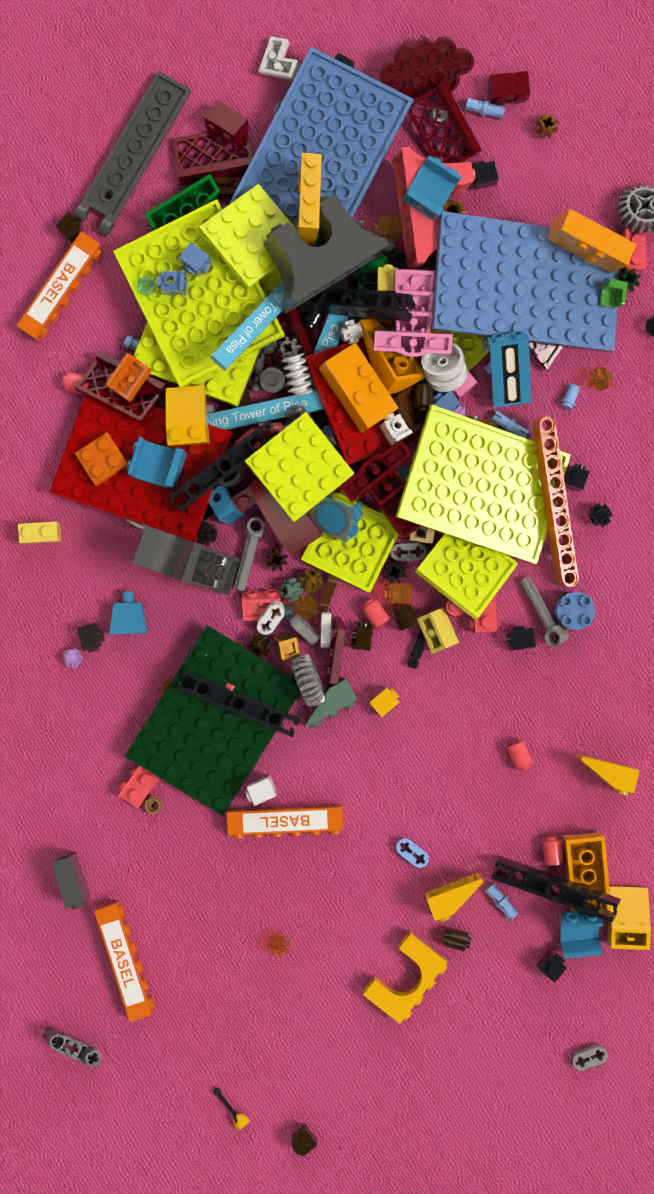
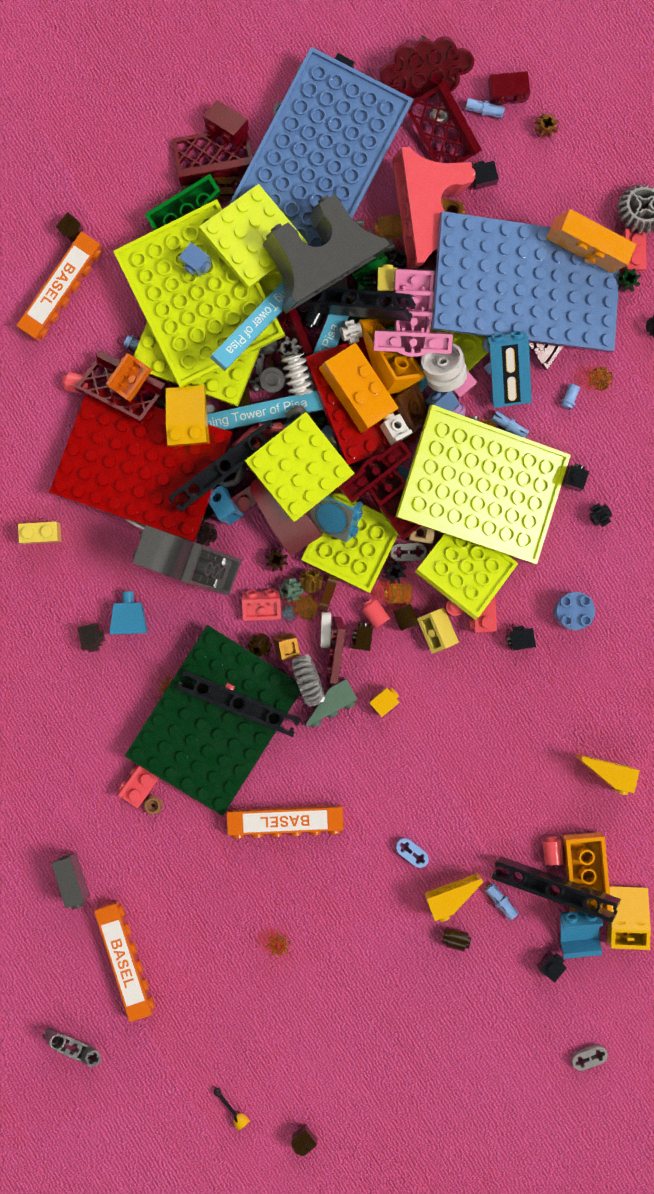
lavender plate [63,649,83,668] -> none
dark grey hinge [74,71,192,236] -> none
orange plate [75,432,128,486] -> none
dark azure panel [127,437,187,490] -> none
clear light blue plate [137,276,156,295] -> none
medium blue brick [157,270,187,295] -> none
light grey axle [234,517,265,591] -> none
white brick [245,775,277,806] -> none
white beam [257,601,285,635] -> none
white brick [258,36,301,81] -> none
light grey beam [289,614,321,645] -> none
yellow arch [296,153,322,247] -> none
yellow arch [363,930,447,1024] -> none
dark azure panel [402,155,462,221] -> none
black axle [407,632,427,669] -> none
dark brown brick [414,384,434,414] -> none
coral brick [506,740,533,771] -> none
light grey axle [520,577,569,647] -> none
orange beam [532,416,578,587] -> none
bright green panel [599,279,628,309] -> none

